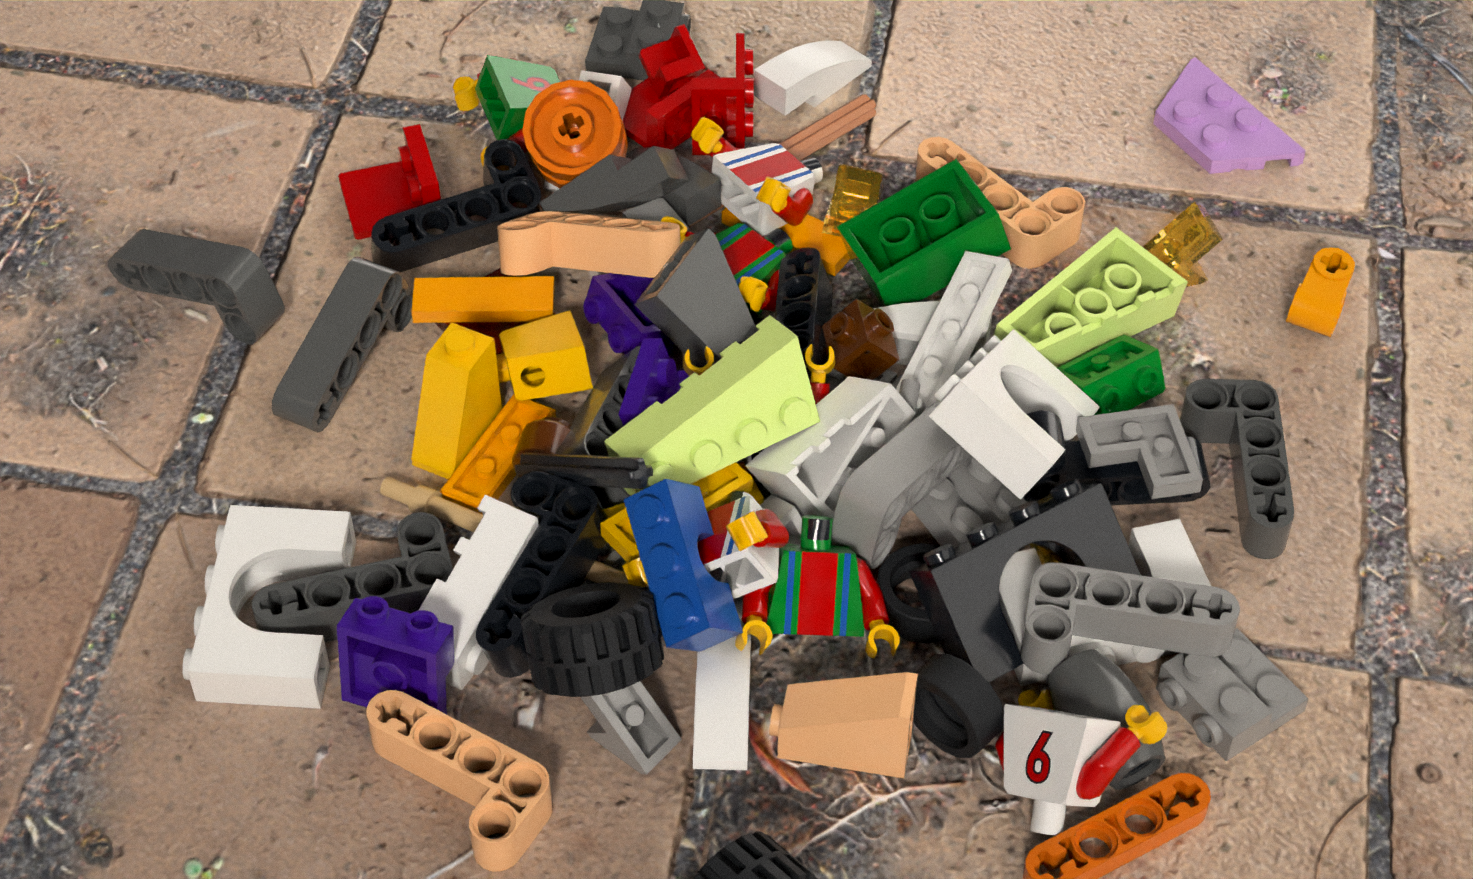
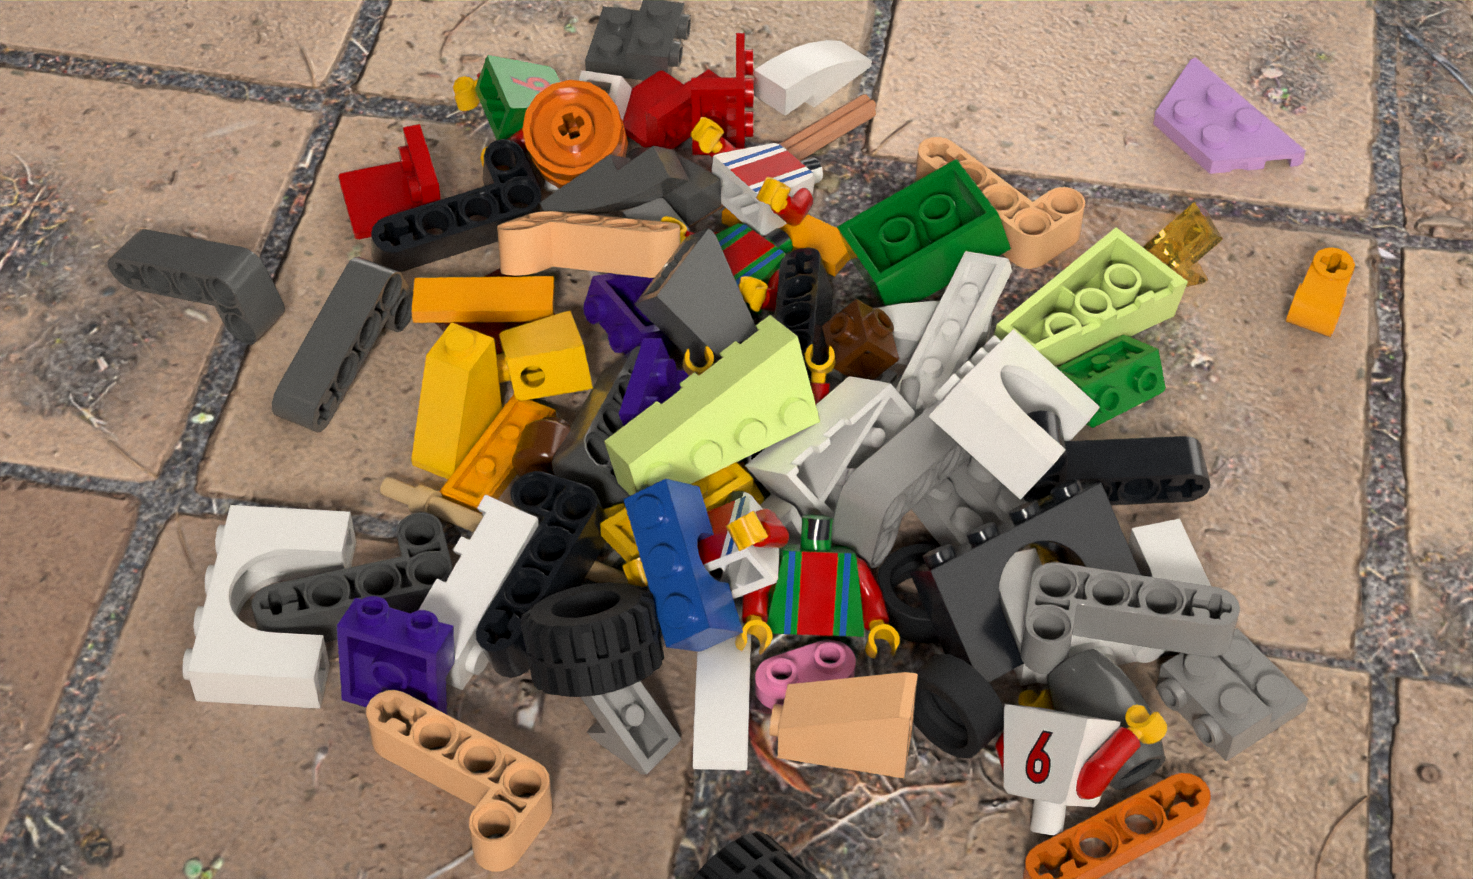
black axle [514,452,653,489] -> none
red panel [639,24,705,98] -> none
clear yellow slope [822,164,883,237] -> none
light grey plate [1076,404,1203,499] -> none
dark grey beam [1180,379,1294,559] -> none
none -> bright pink plate [755,640,856,709]

